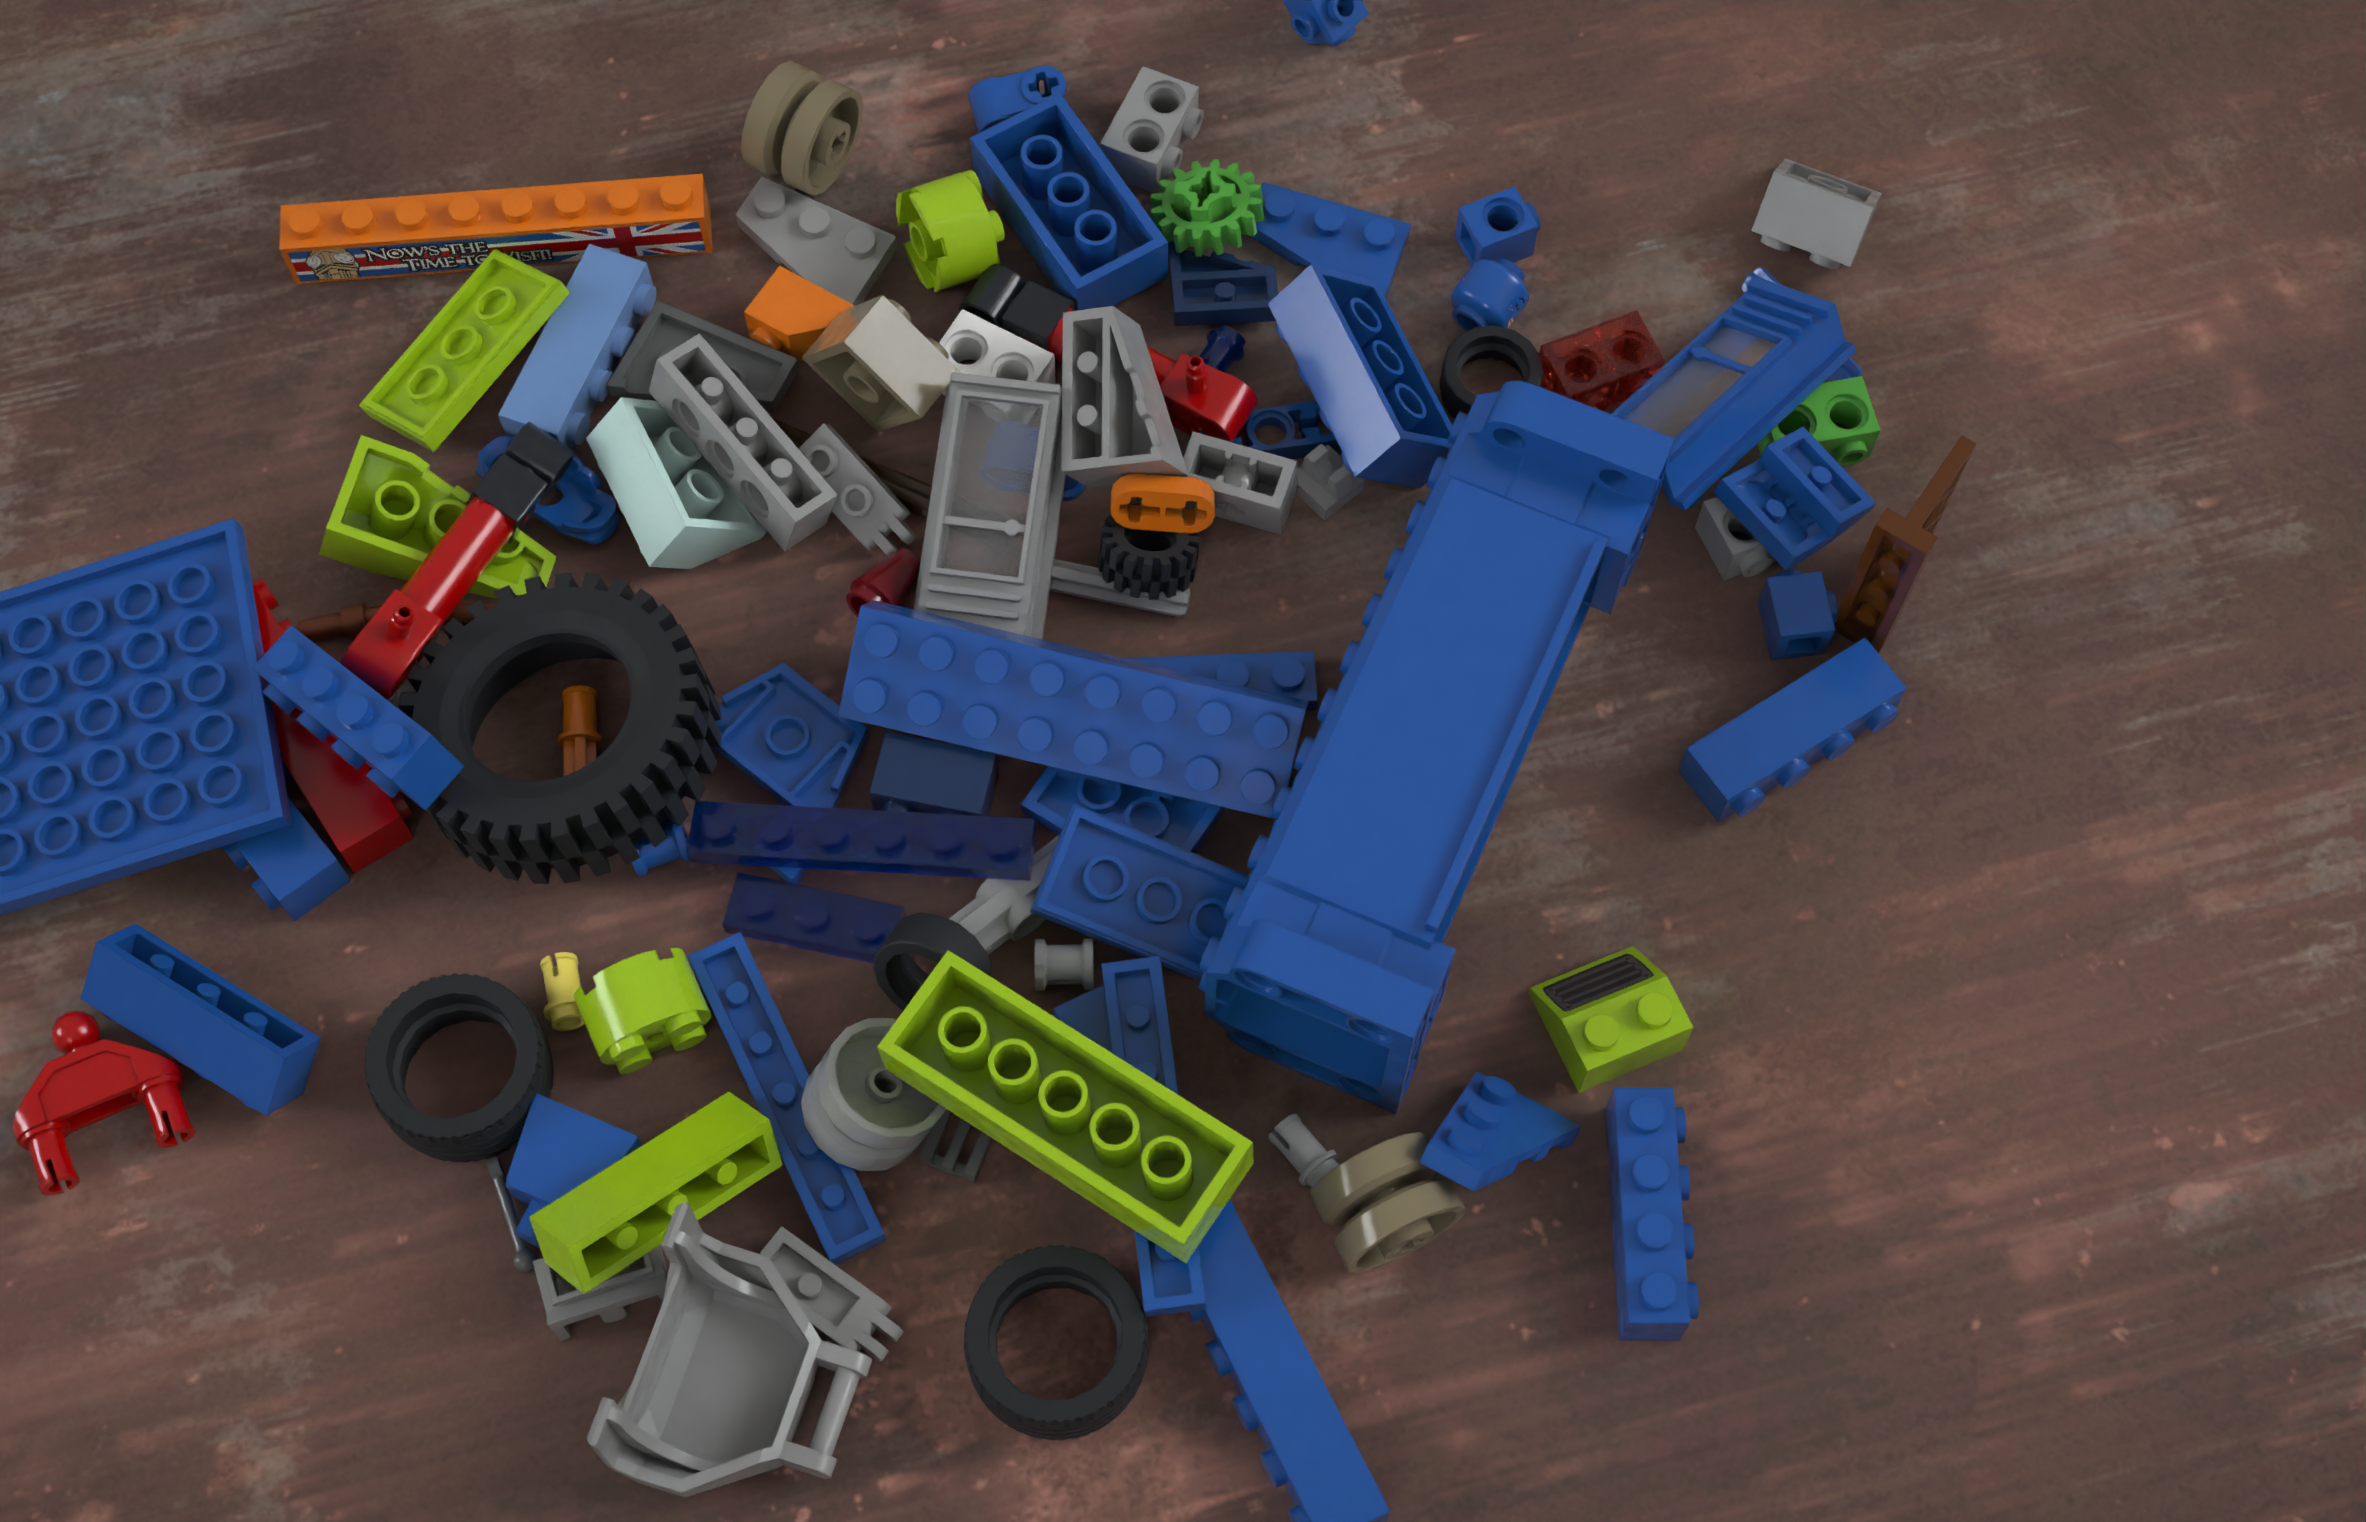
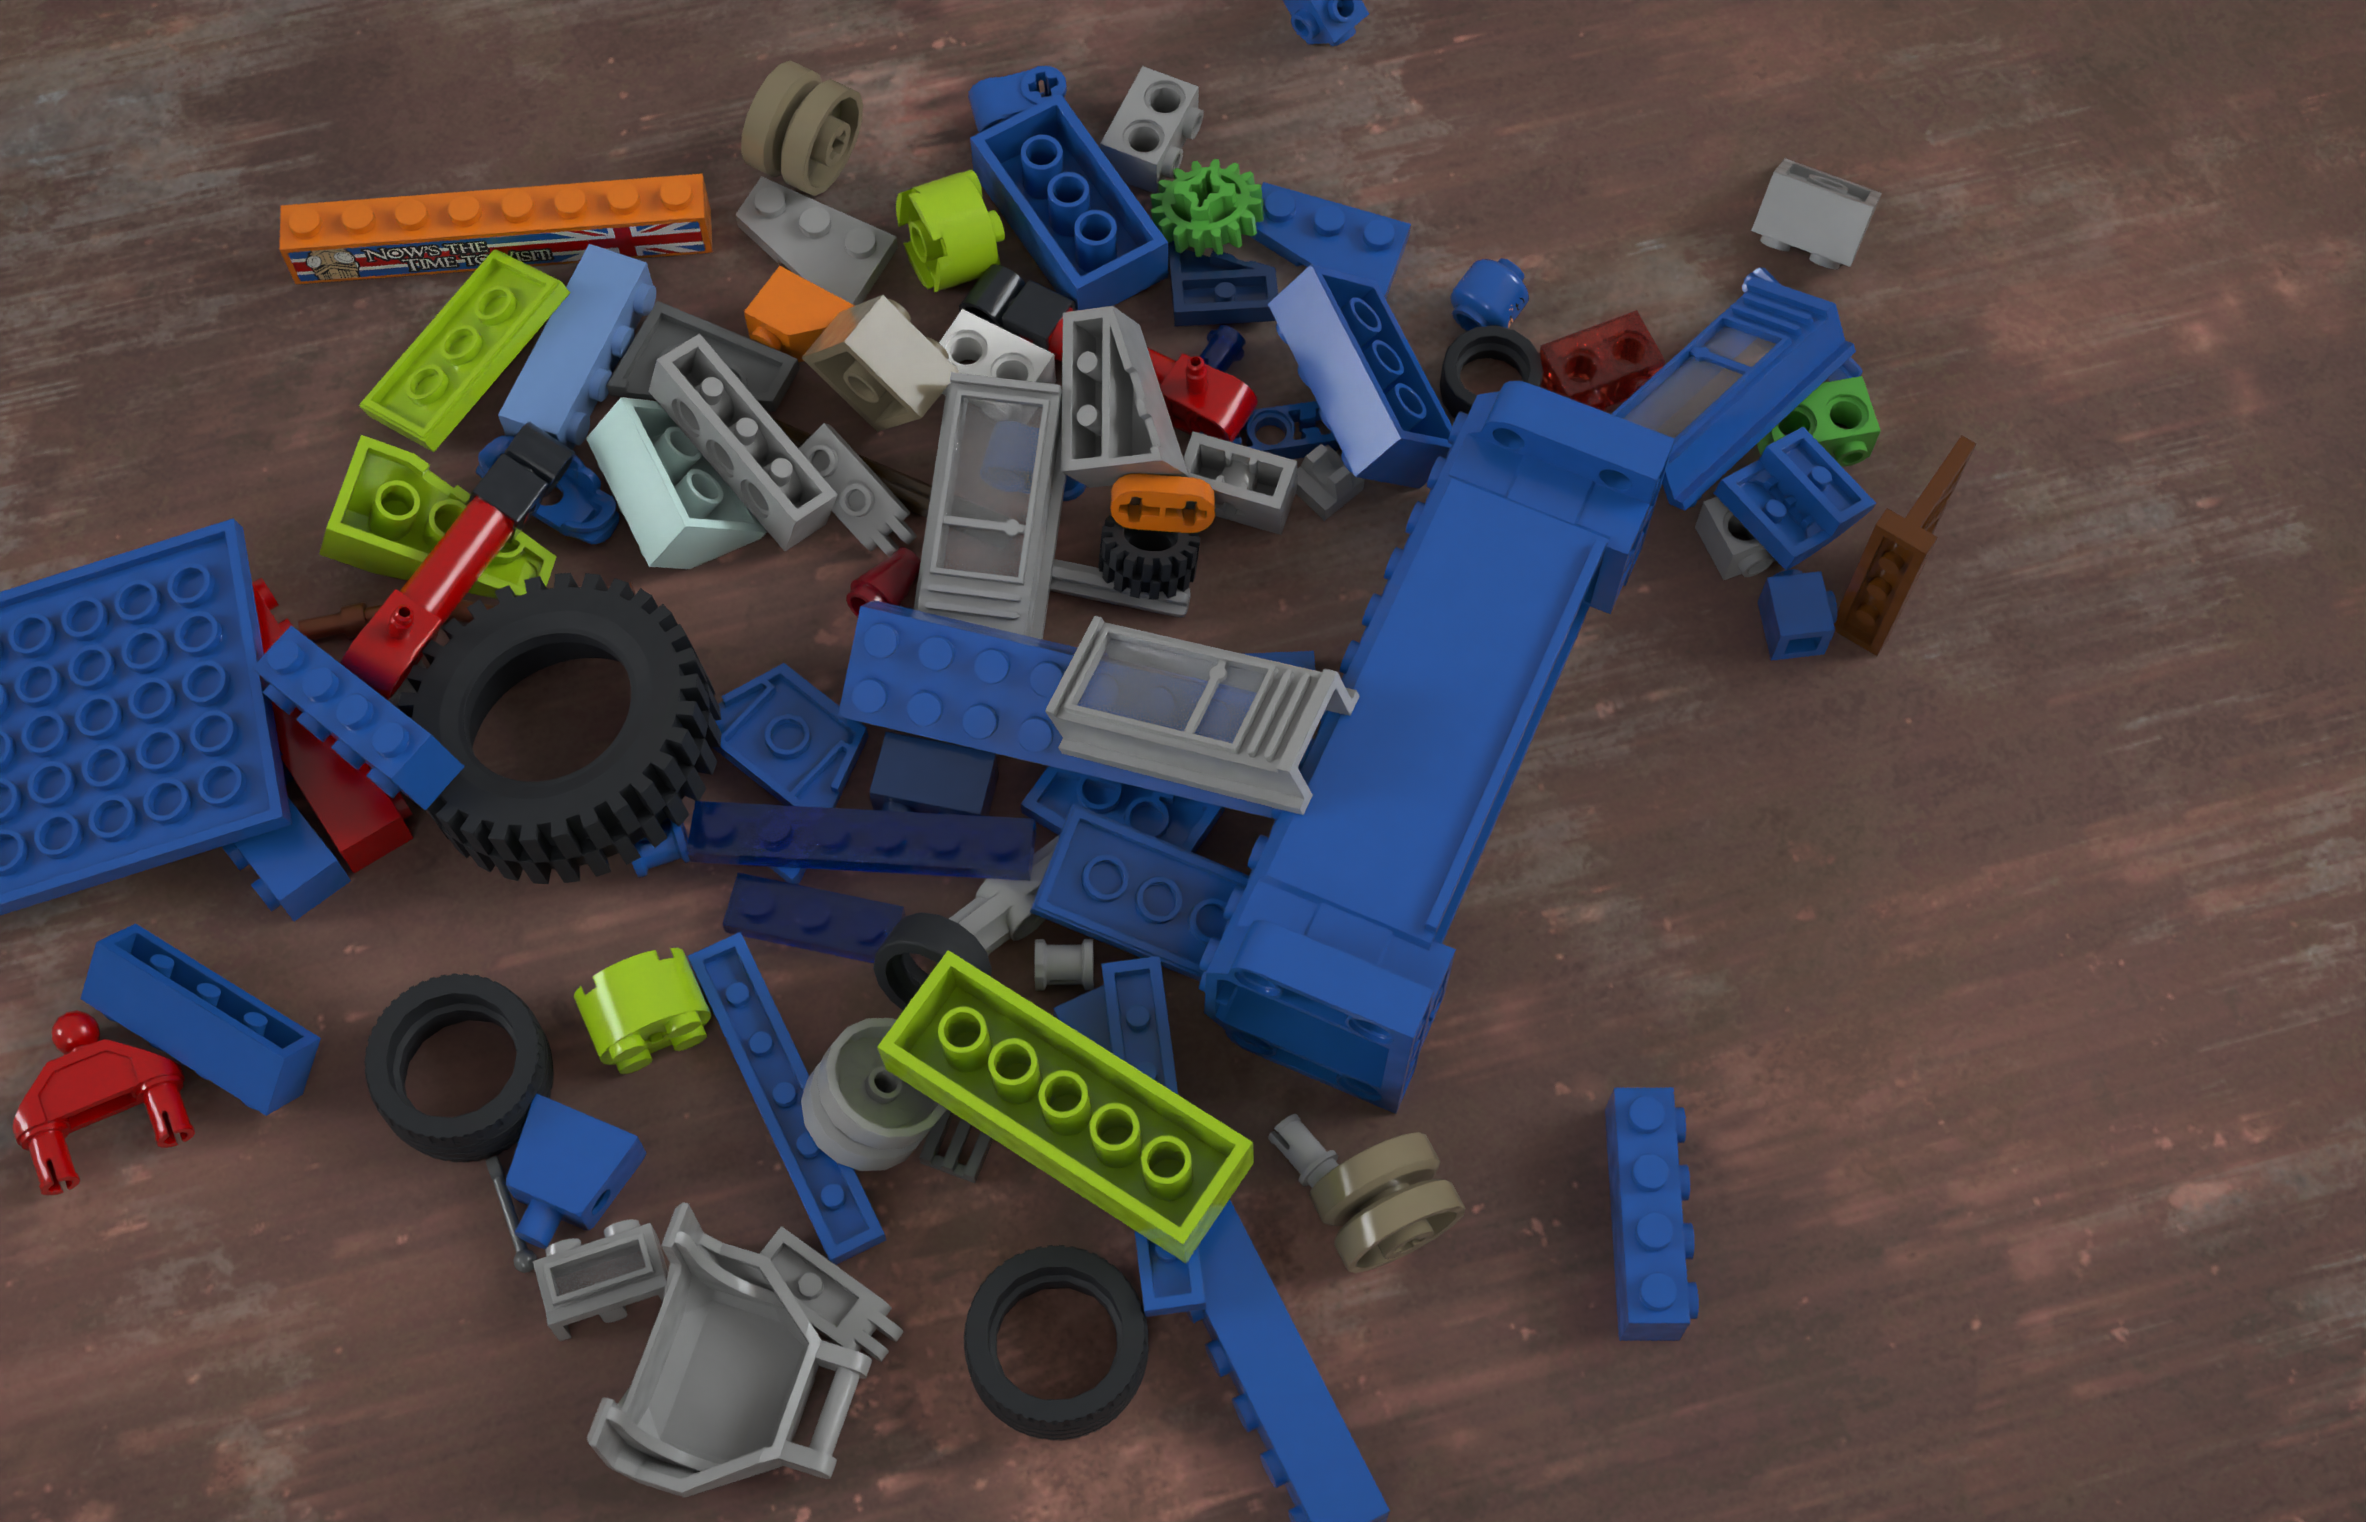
lime brick [529,1092,783,1294] -> none
light yellow pin [540,952,585,1031] -> none
orange axle [557,685,603,776] -> none
blue wing [1419,1072,1582,1191] -> none
blue brick [1454,186,1540,266] -> none
lime slope [1528,946,1694,1093] -> none
blue brick [1678,638,1907,823] -> none
none -> light grey piece [1045,616,1360,815]

